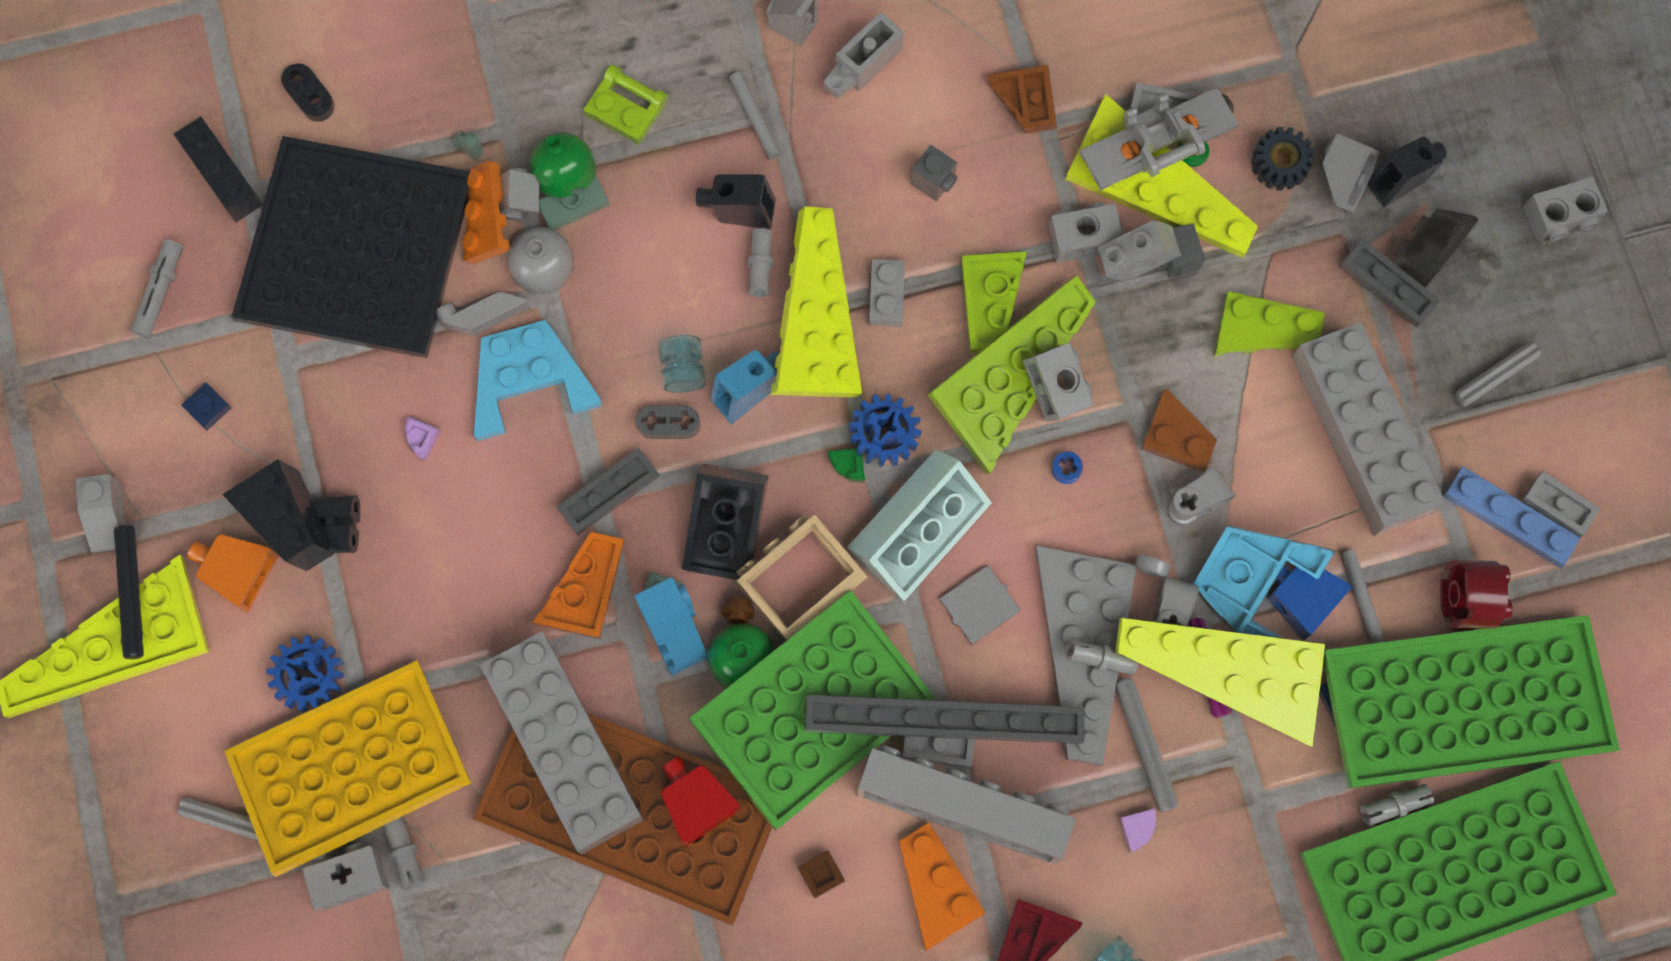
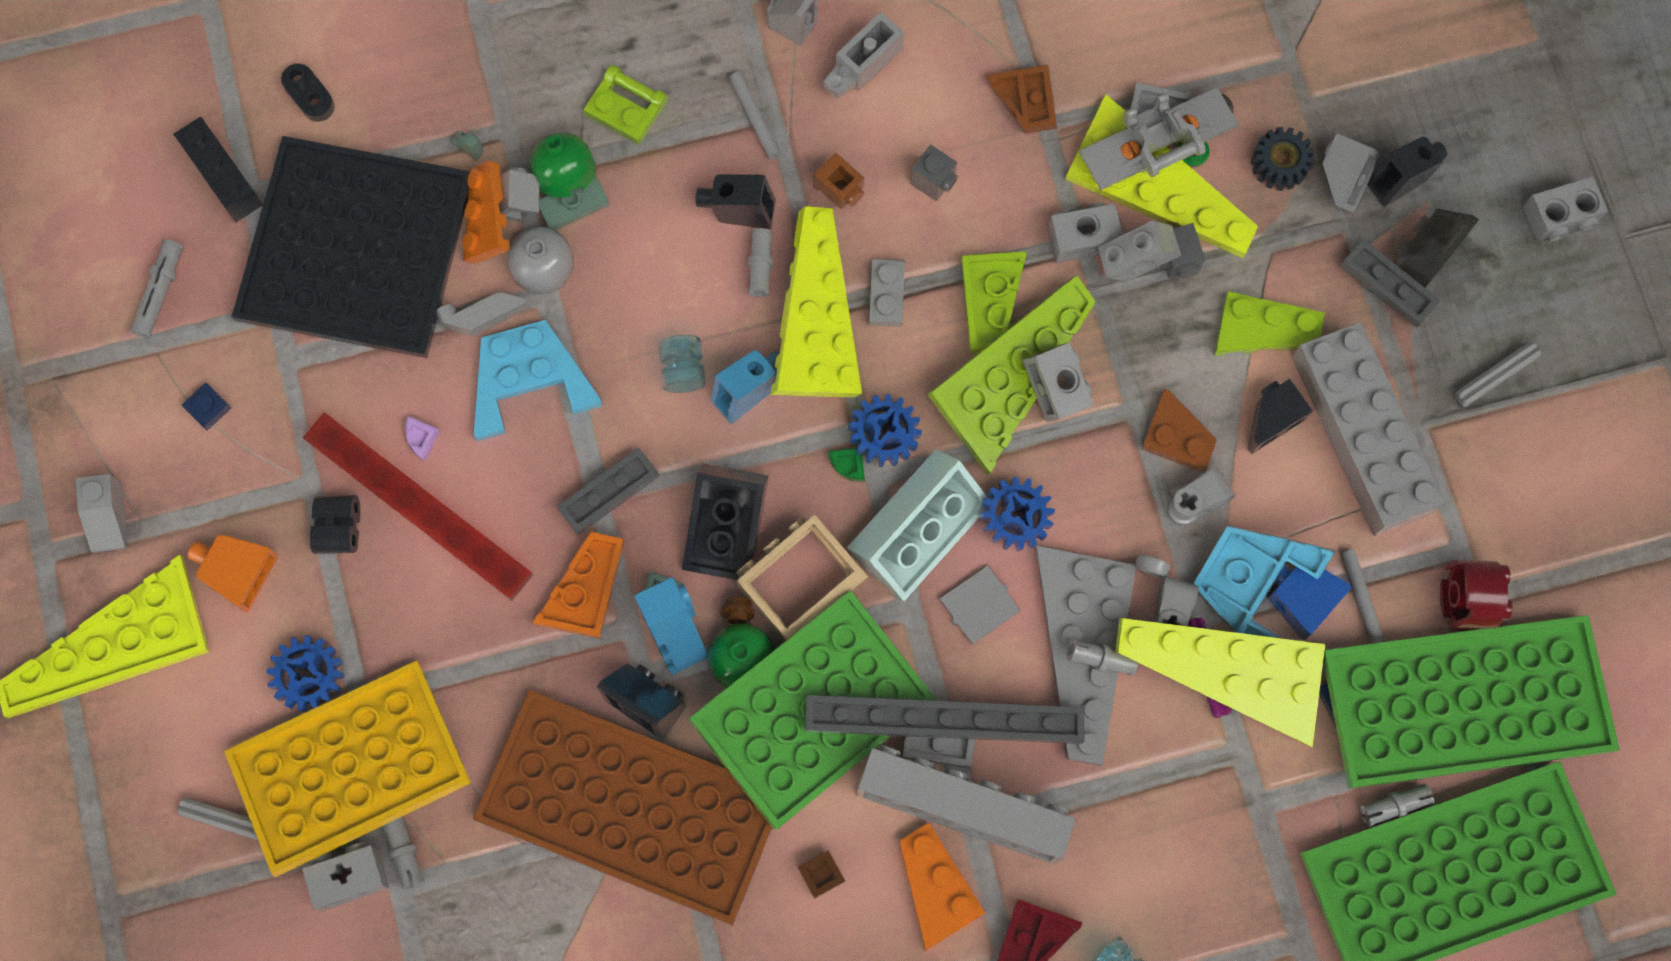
black axle [114,525,144,660] -> none
black wedge [222,459,334,572] -> none
light grey brick [480,631,644,855] -> none
dark grey beam [636,406,700,439] -> none
red torso [661,756,741,847] -> none
blue bush [1052,451,1083,484] -> none
light grey axle [1116,678,1178,812] -> none
lavender tile [1120,808,1156,853] -> none
medium blue plate [1443,466,1580,568] -> none
light grey plate [1521,471,1601,537] -> none
none -> clear red plate [302,412,533,601]
none -> black slope [597,663,686,741]
none -> dark orange brick [813,153,864,209]
none -> blue gear [980,477,1055,551]
none -> black slope [1248,379,1313,454]

